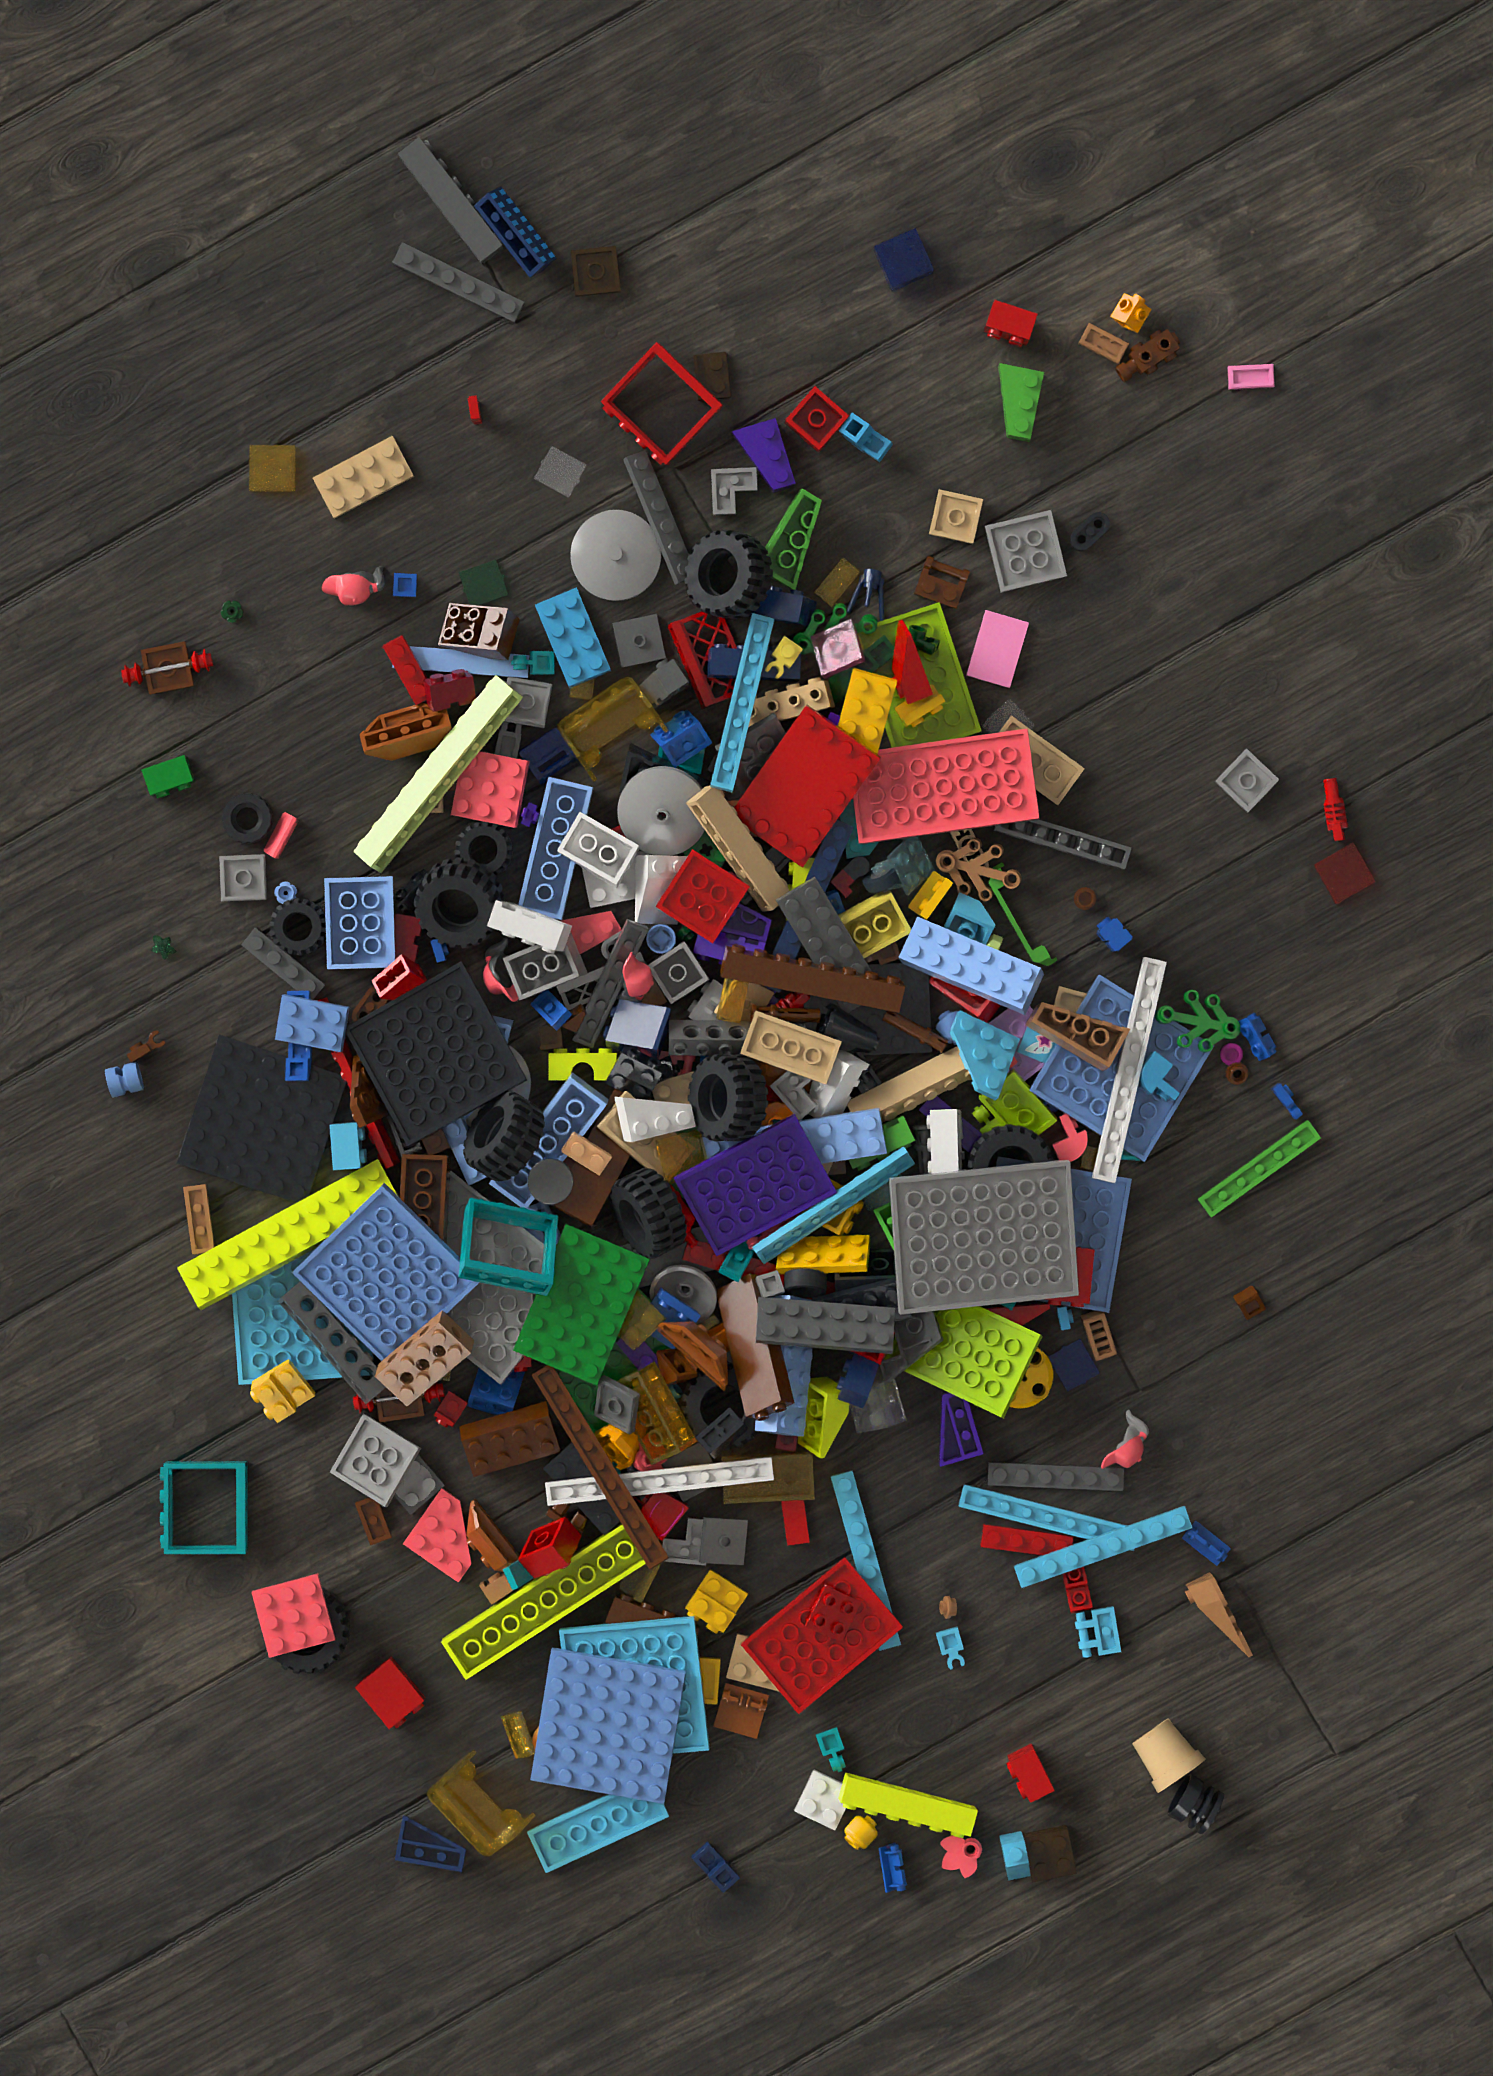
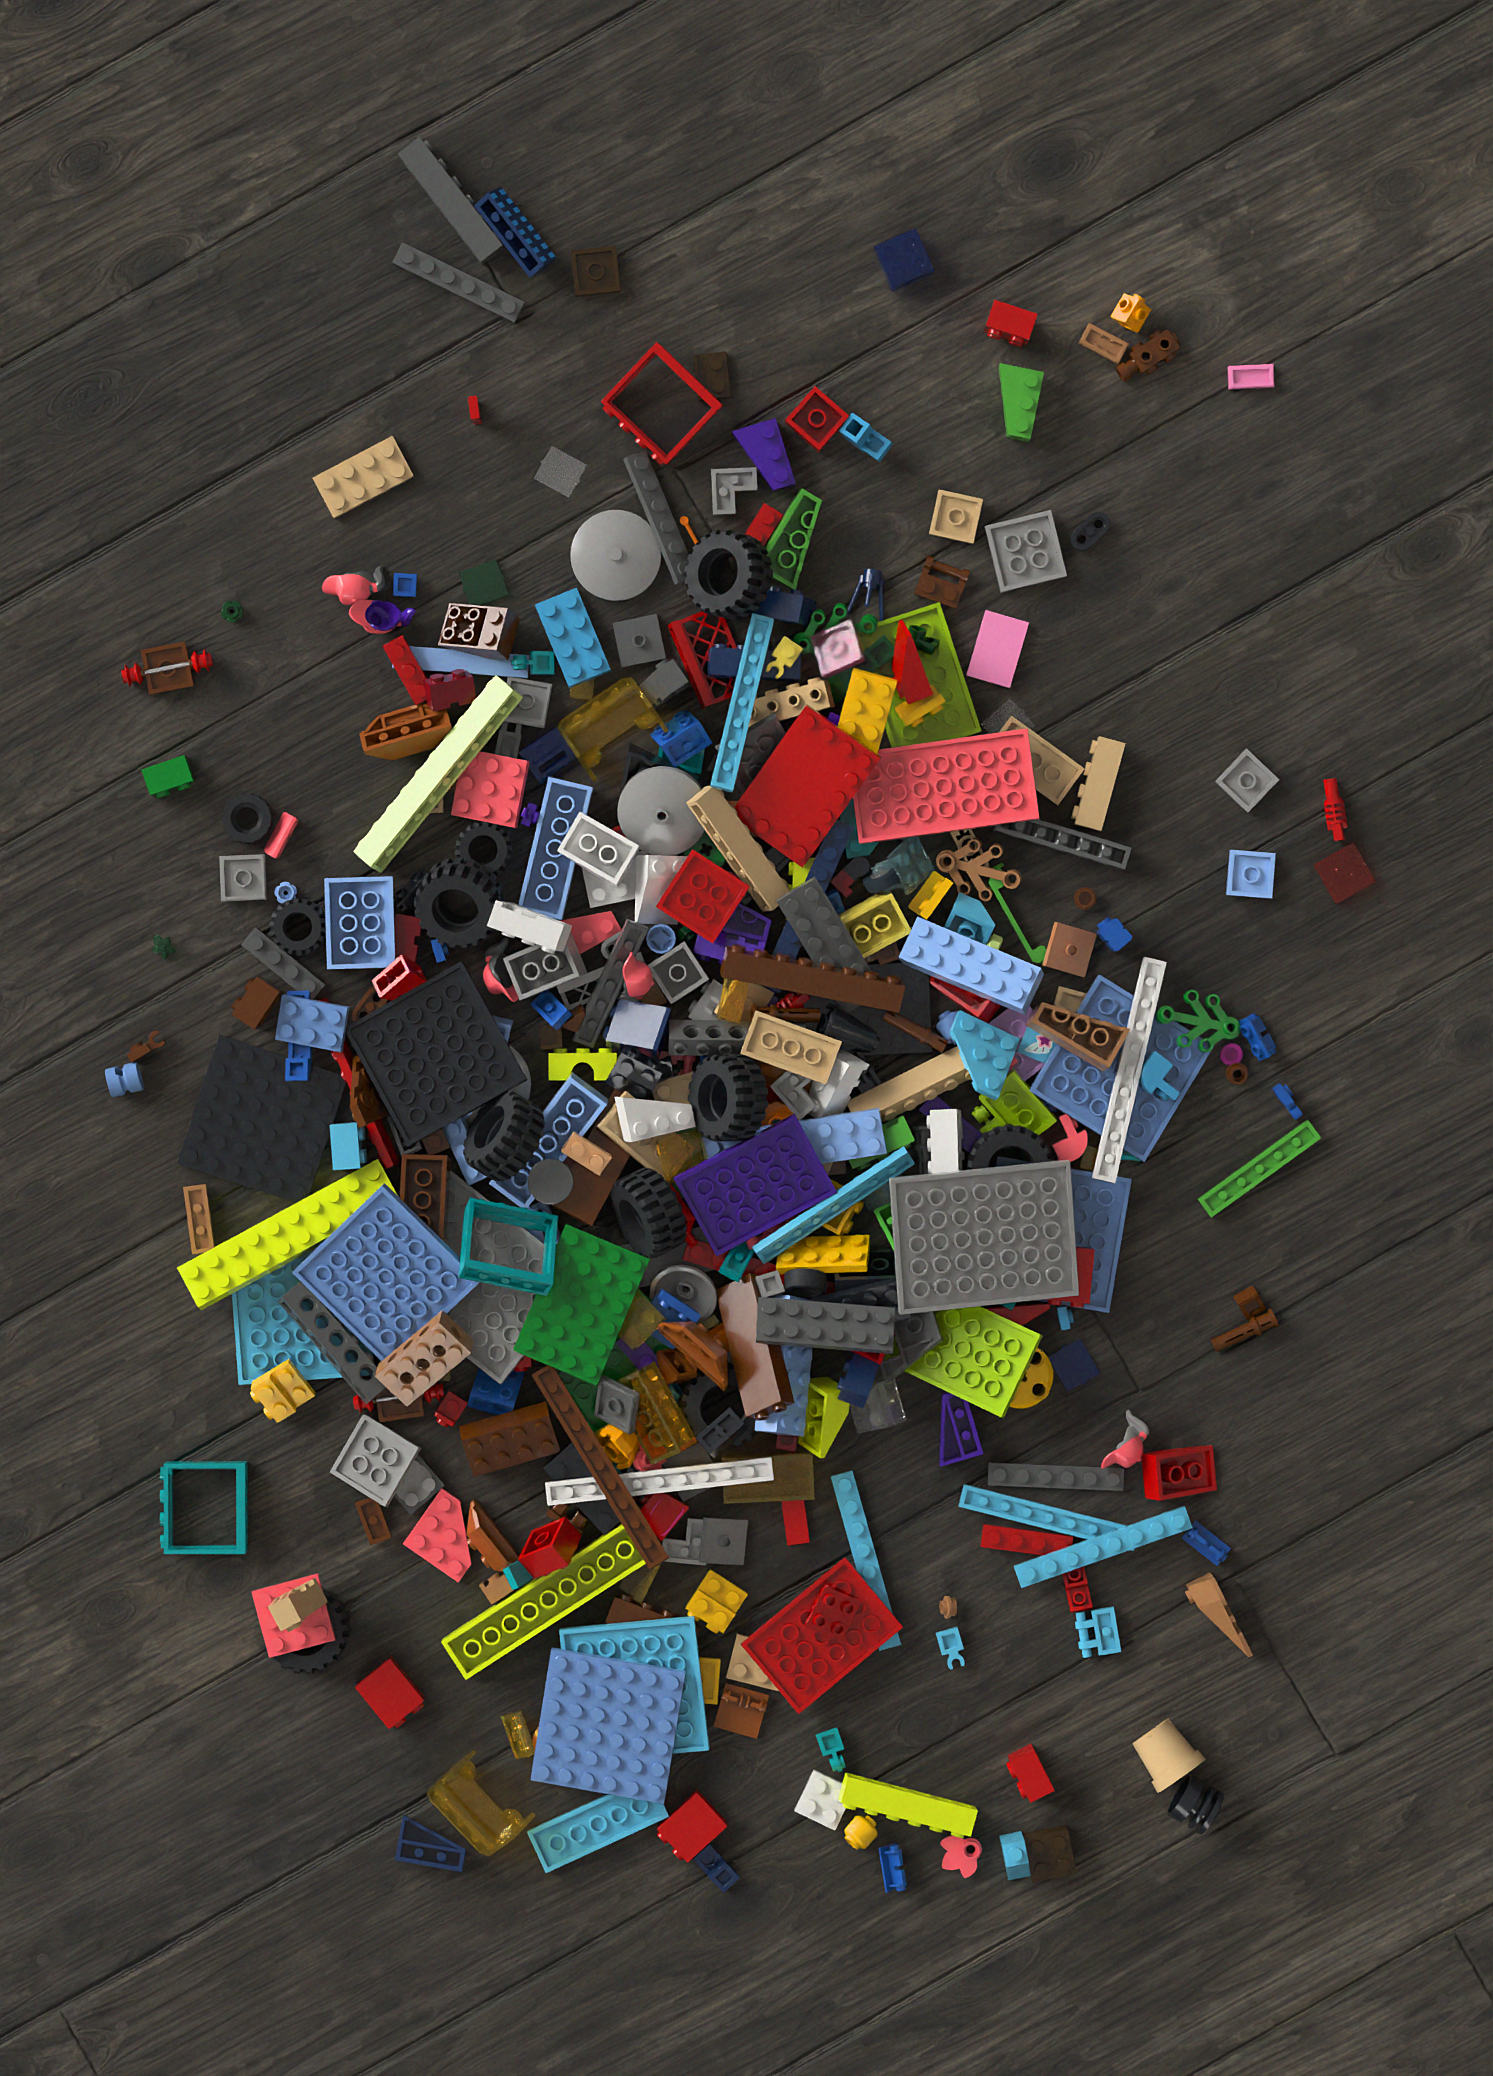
clear yellow plate [249,445,296,492] -> none
clear yellow plate [814,558,860,607] -> none
medium nougat slope [1080,1311,1117,1361] -> none
none -> reddish brown brick [231,977,283,1030]
none -> tan wedge [268,1578,328,1632]
none -> dark purple hair [349,600,416,634]
none -> red brick [657,1789,728,1863]
none -> orange hinge [680,516,699,544]
none -> red plate [731,503,783,560]
none -> nougat plate [1043,922,1097,977]
none -> tan brick [1071,736,1126,832]
none -> red slope [1141,1445,1217,1501]
none -> reddish brown pin [1210,1308,1279,1352]
none -> light blue plate [1226,850,1276,899]

